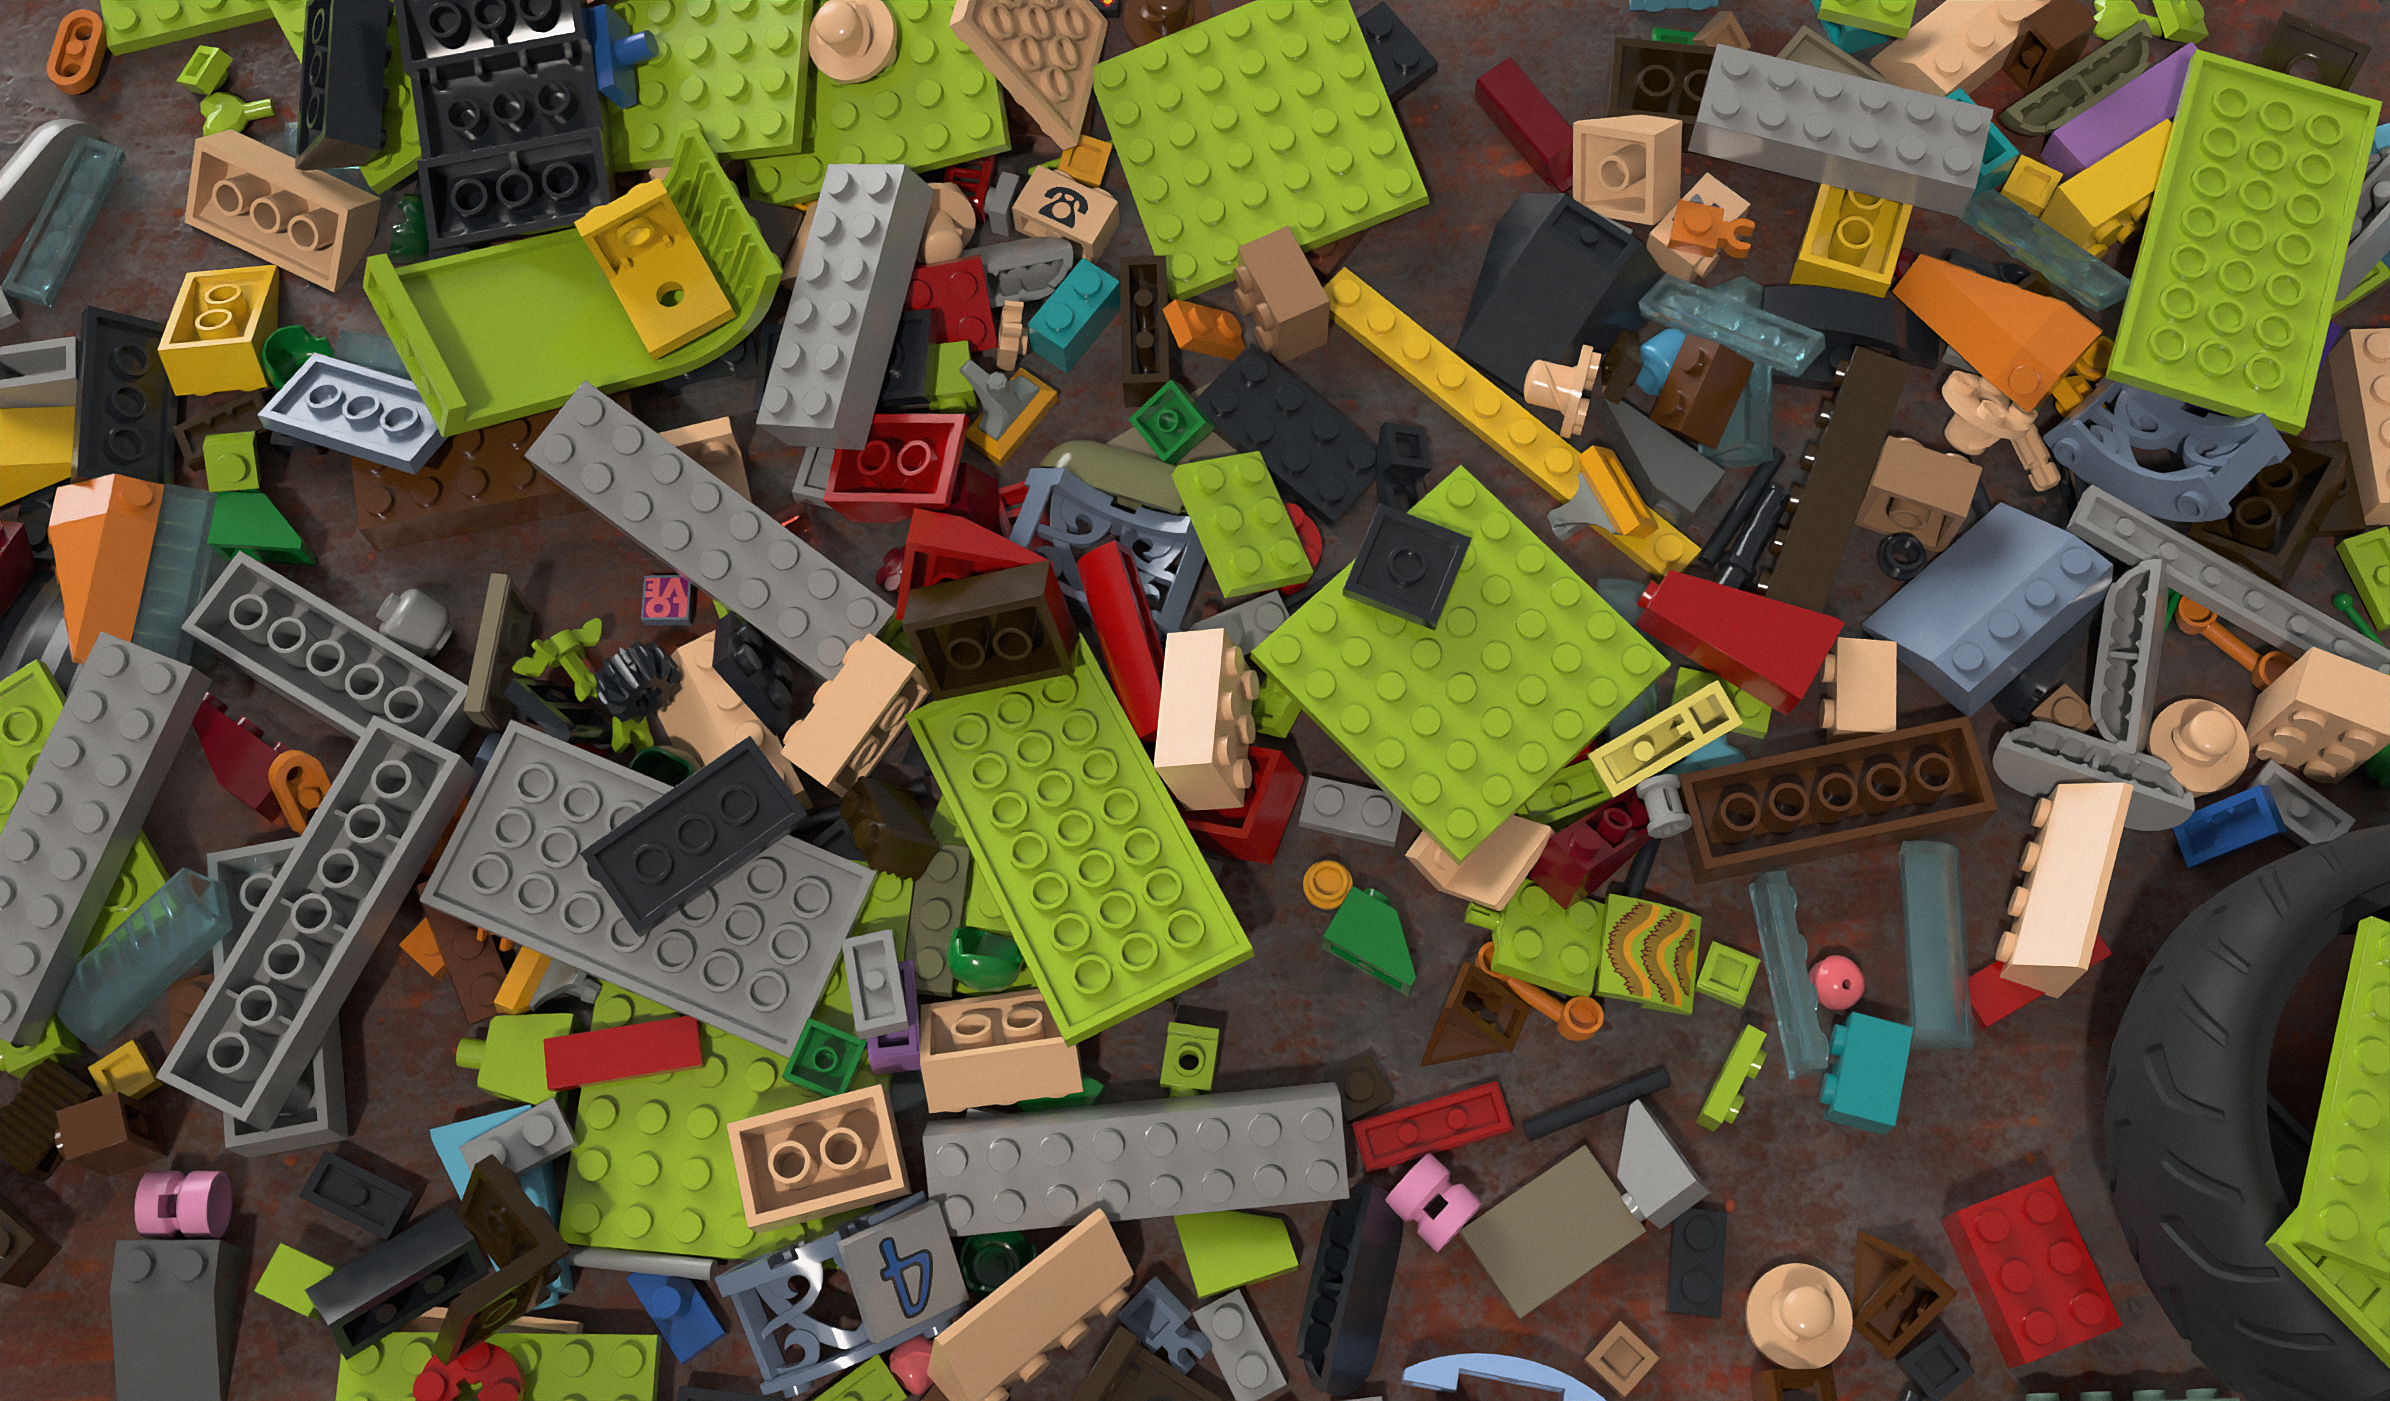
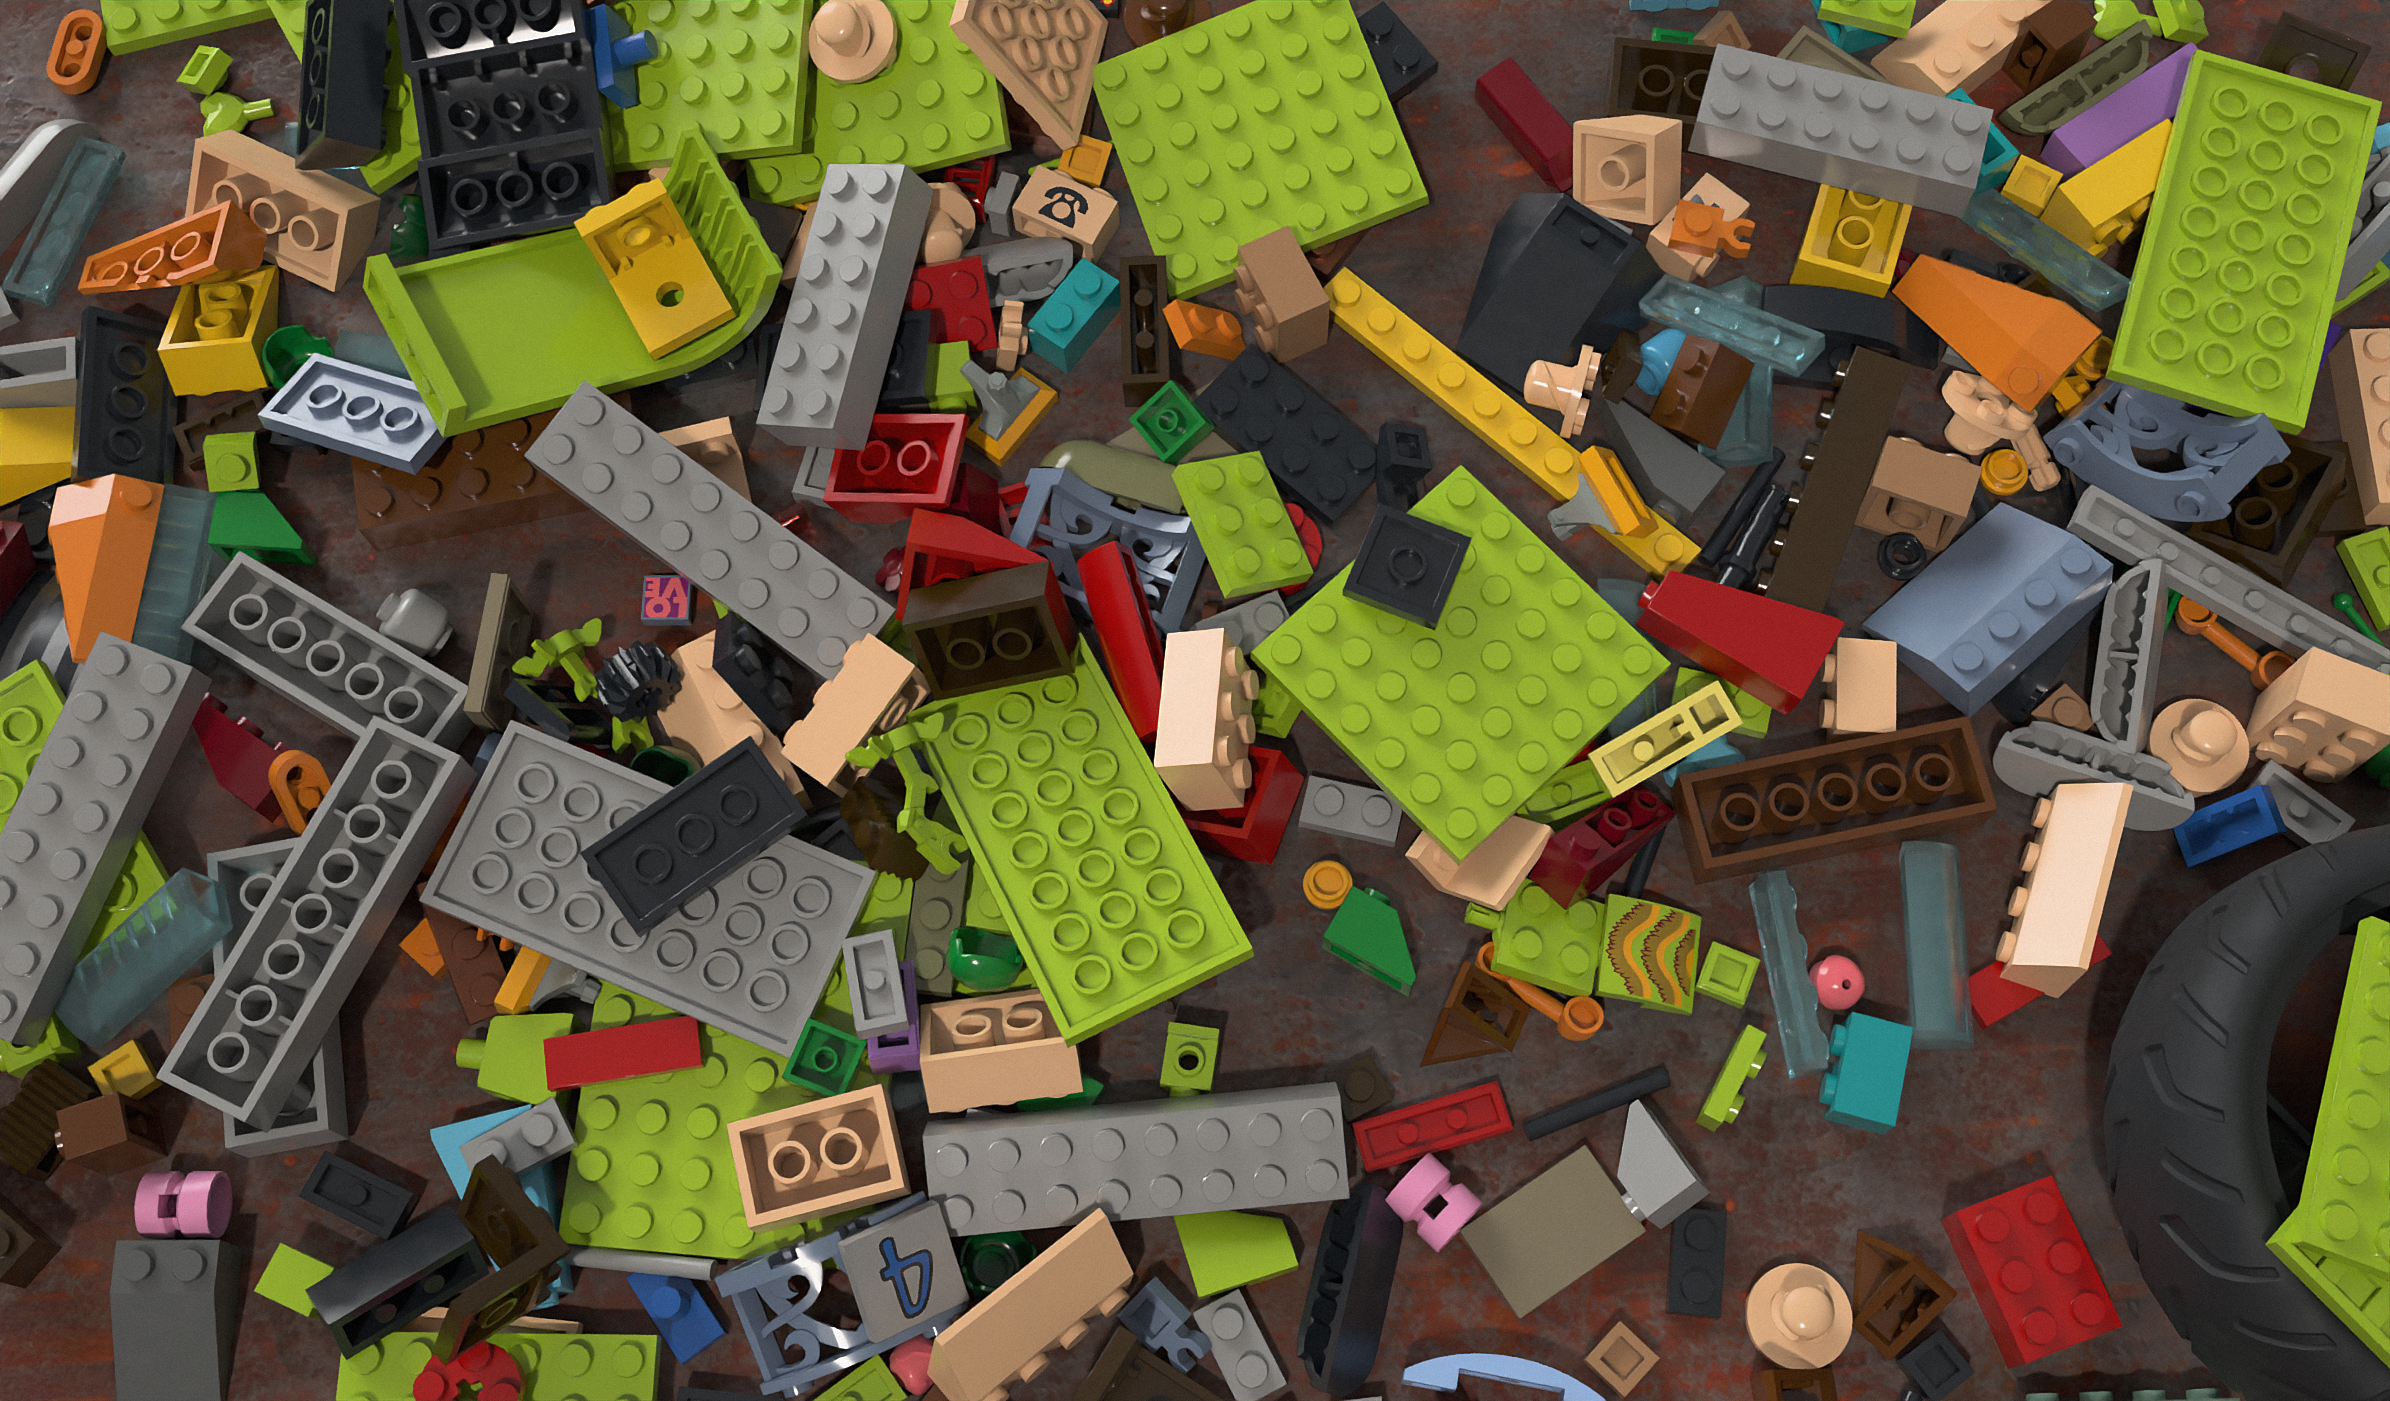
light grey bush [1635,774,1693,838] -> none
none -> orange wedge [78,200,268,295]
none -> lime piece [845,712,969,875]
none -> light orange plate [1980,449,2028,496]

